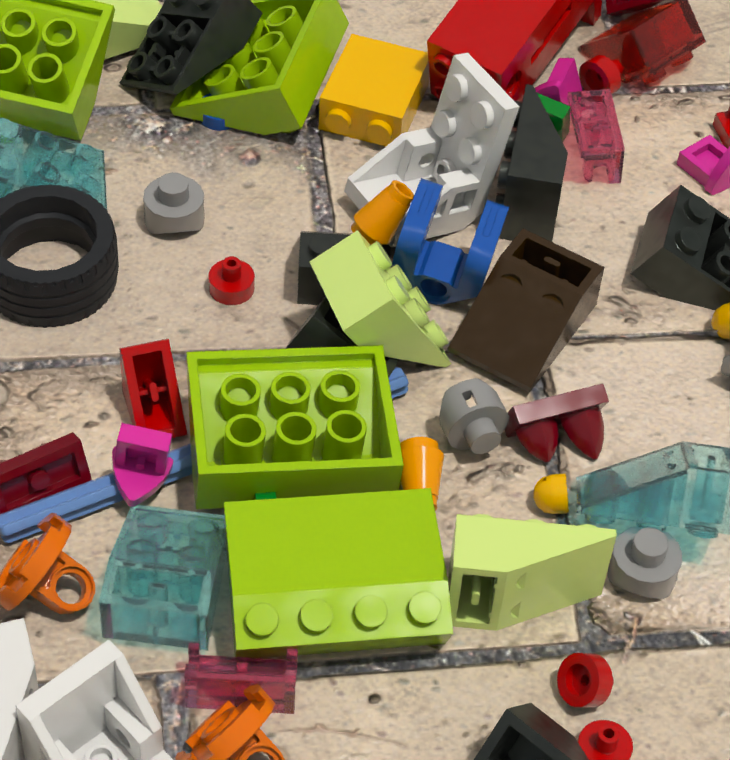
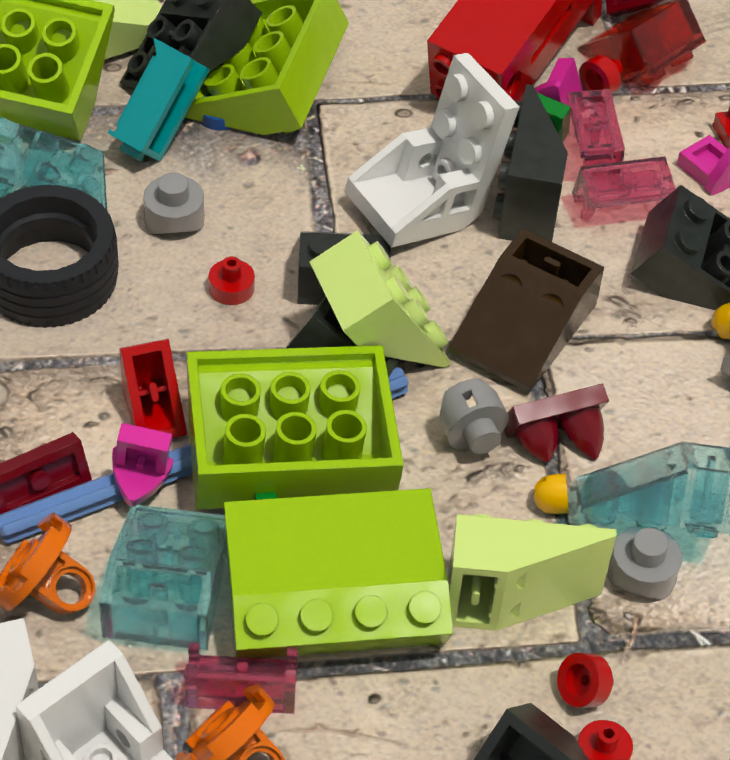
yellow brick [318,34,429,147] -> none
light orange cone [351,180,414,246] -> none
blue piece [391,178,509,305] -> none
light orange cone [400,437,444,511] -> none
none -> teal window [108,37,210,162]
none -> clear pink hinge [572,156,676,219]

